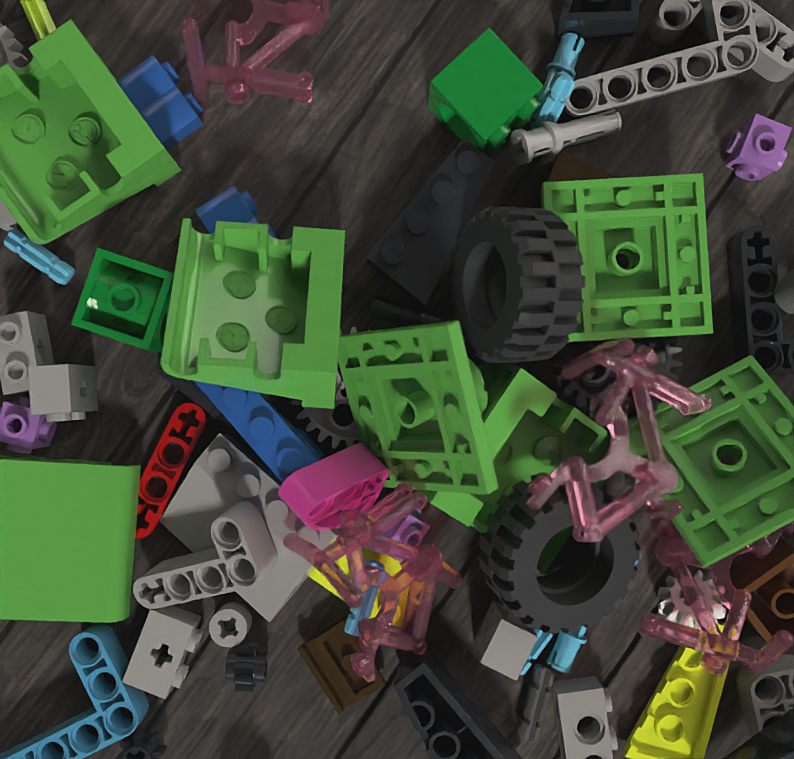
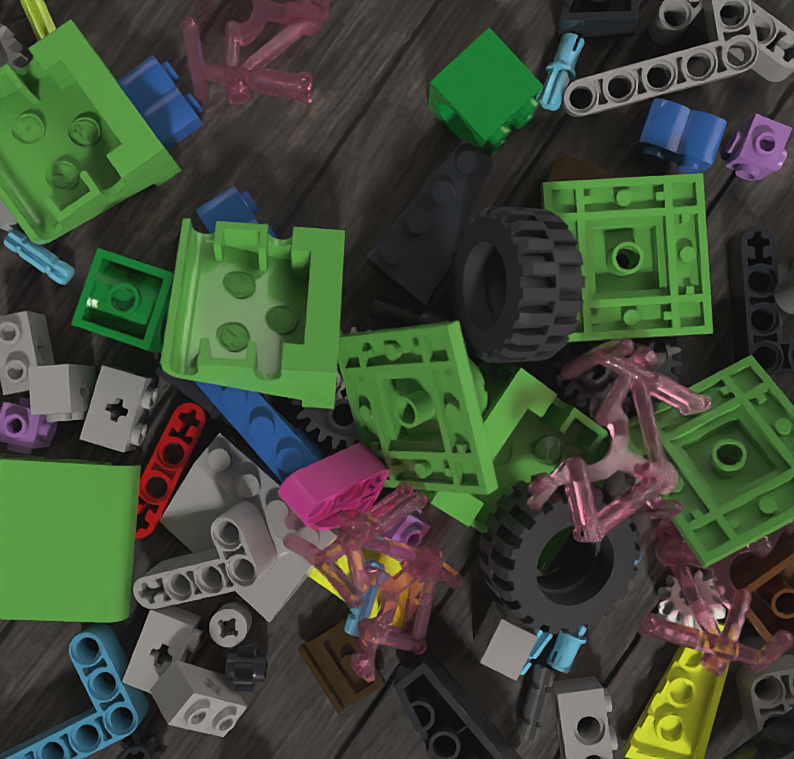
light grey pin [510,109,622,165] -> none
medium azure axle [528,72,575,131] -> none
none -> light grey brick [80,365,158,452]
none -> light grey brick [150,660,248,737]
none -> blue brick [633,98,727,174]

